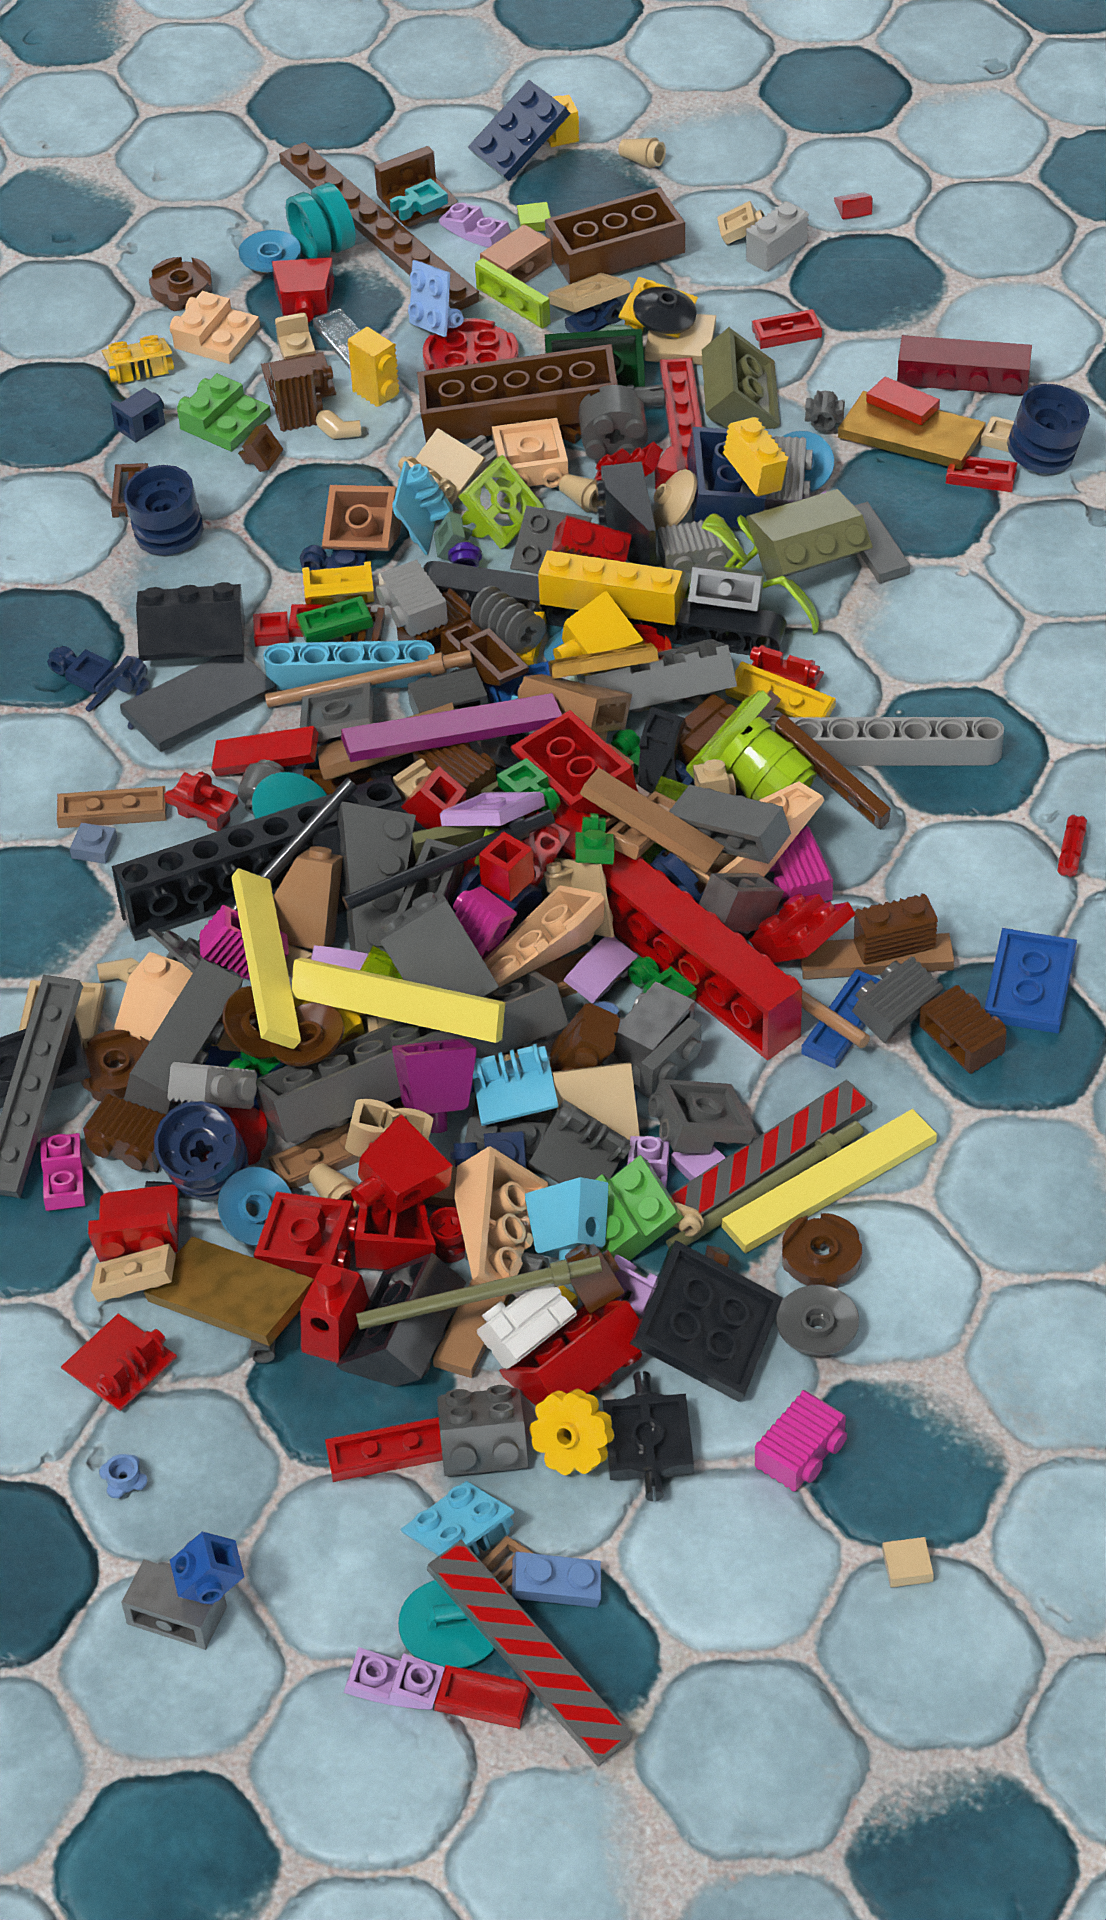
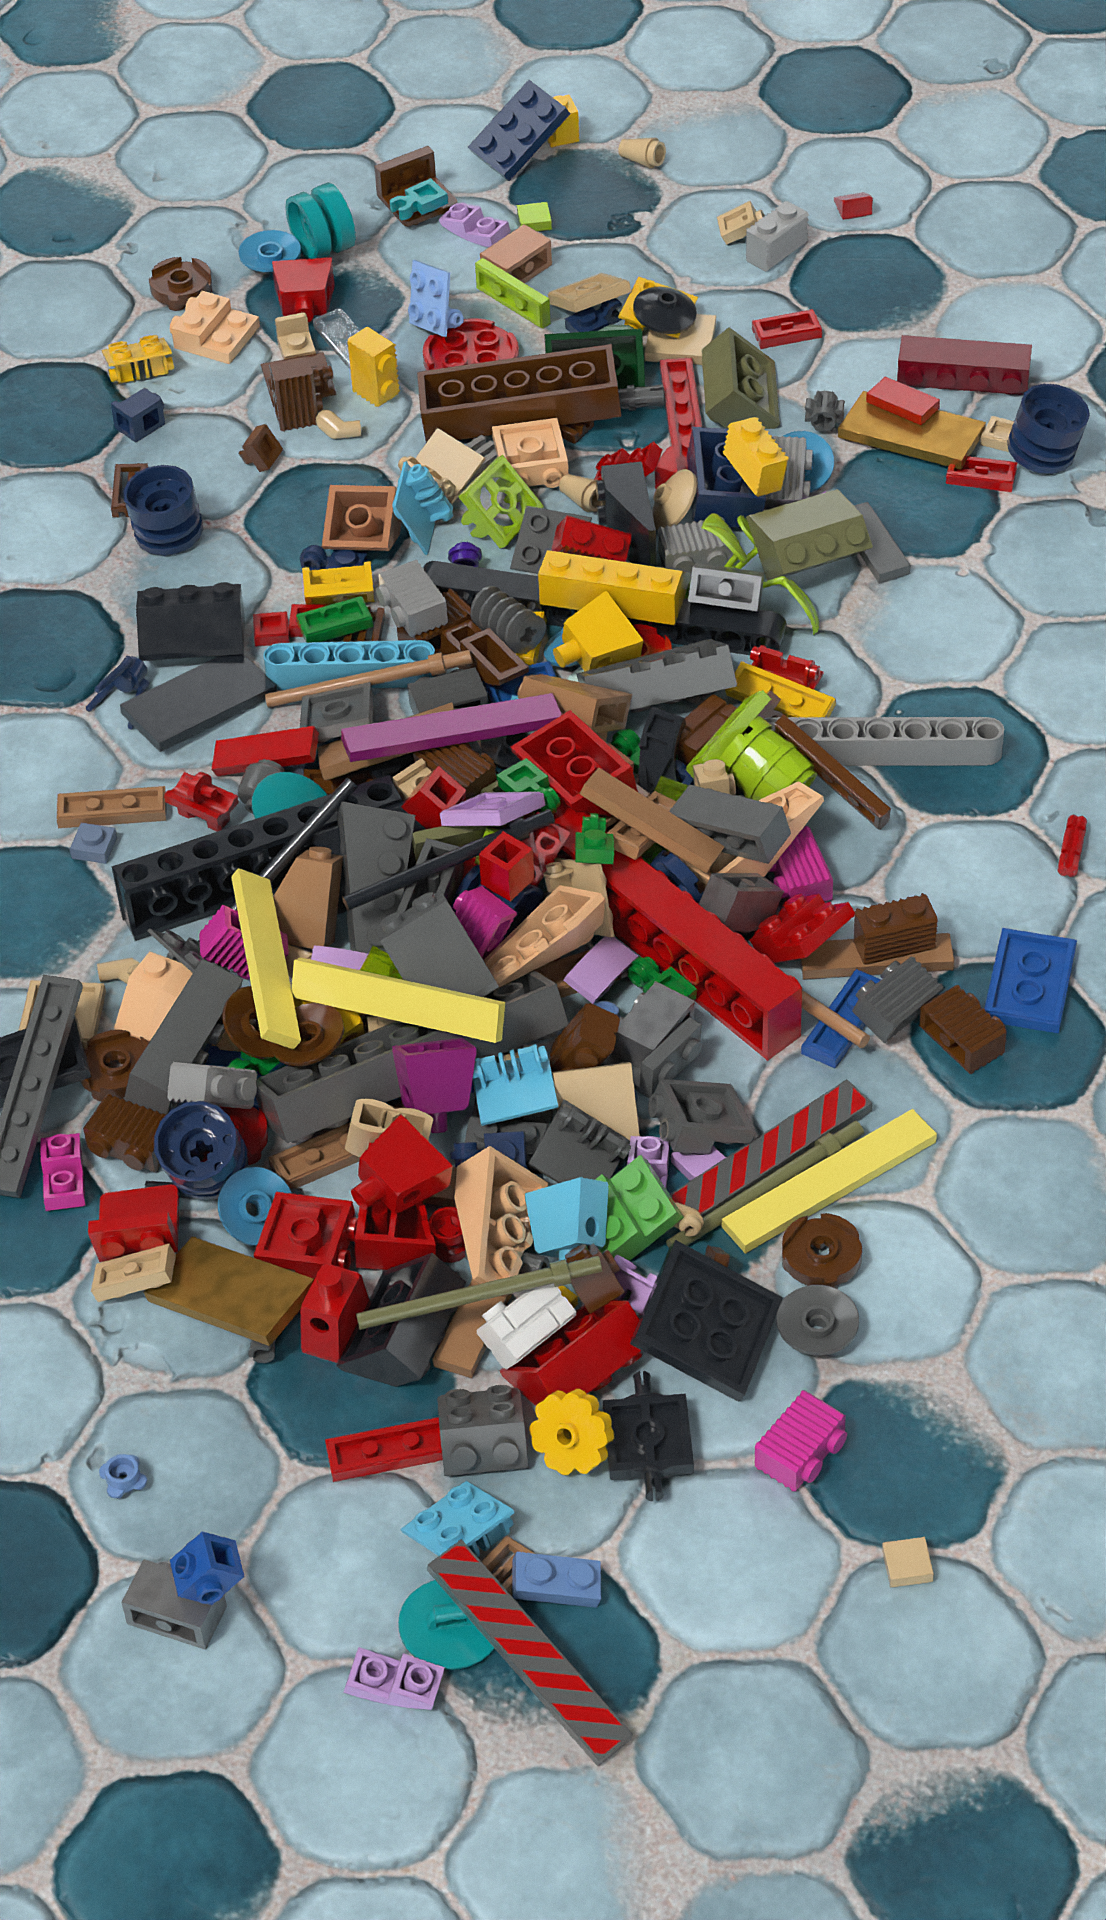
dark blue plate [47,646,115,694] -> none
red hinge [61,1314,177,1411] -> none
bright green plate [177,373,271,452] -> none
plate [279,142,480,311] -> none
tan cone [309,1163,359,1210] -> none
sand green tile [434,511,474,561] -> none
red tile [434,1665,531,1729] -> none
reddish brown brick [545,187,685,284] -> none
pearl gold tile [548,643,659,679] -> none
dark grey brick [578,385,648,460] -> none

